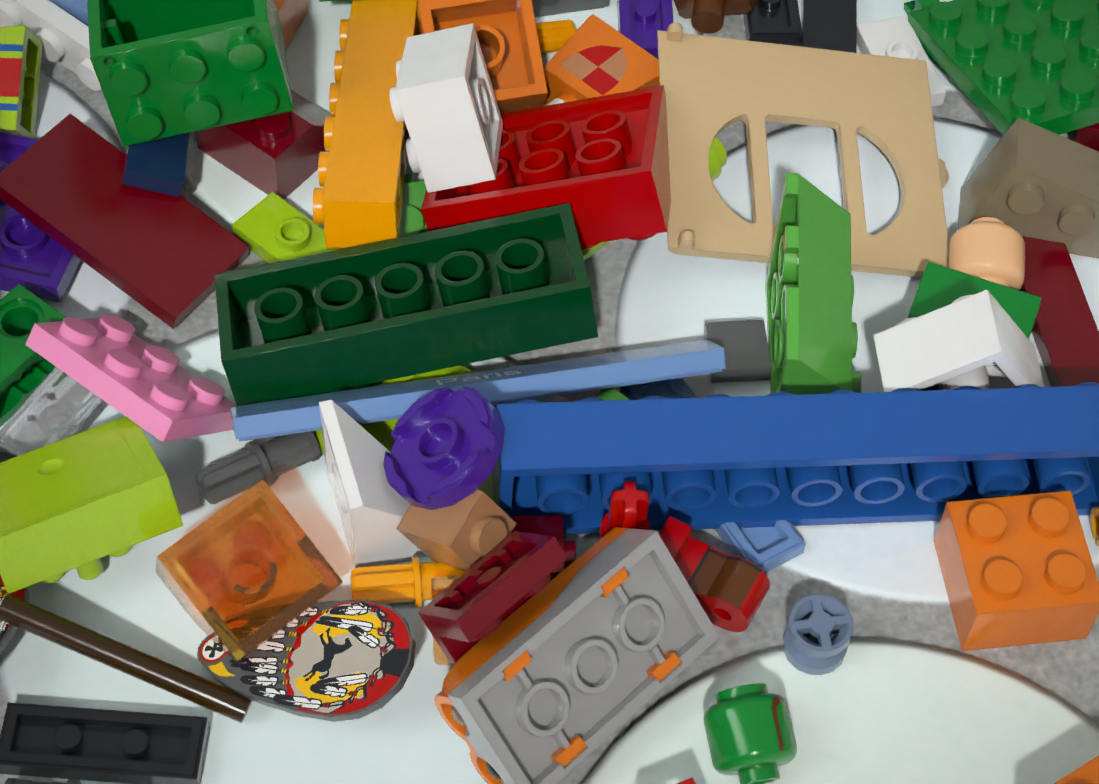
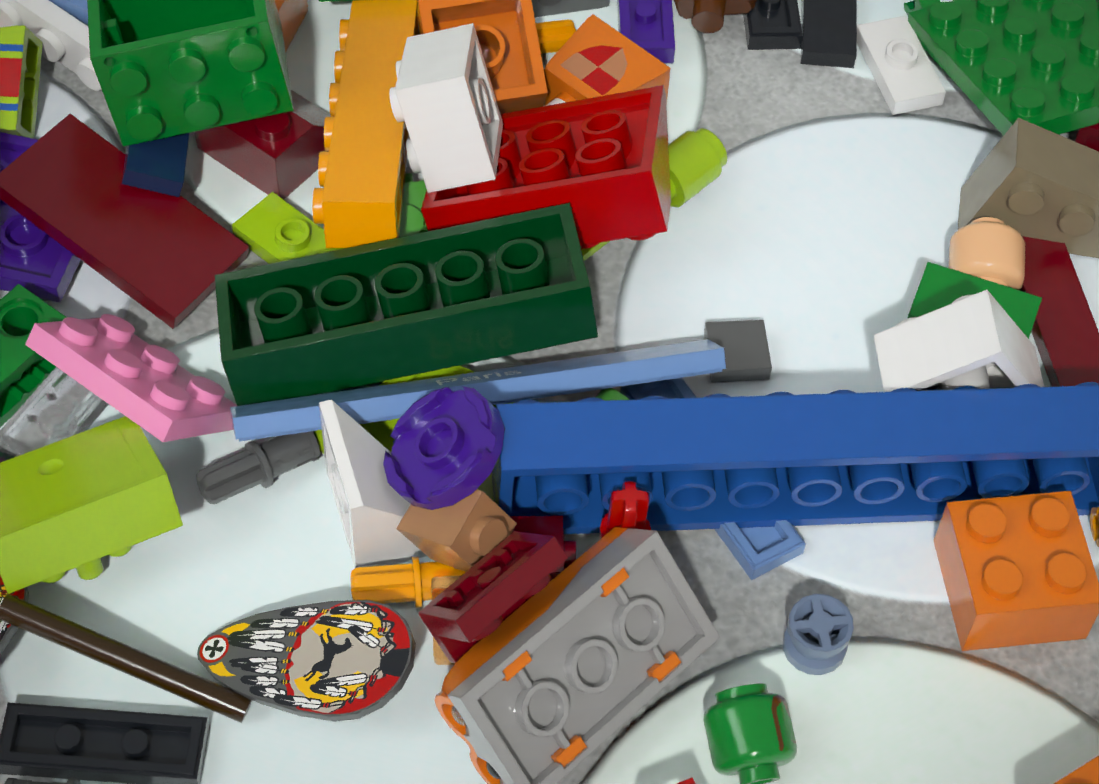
clear orange slope [155,480,343,663] -> none
tan door [657,23,949,278] -> none
leg [659,516,770,632] -> none
bright green wedge [765,173,861,395] -> none

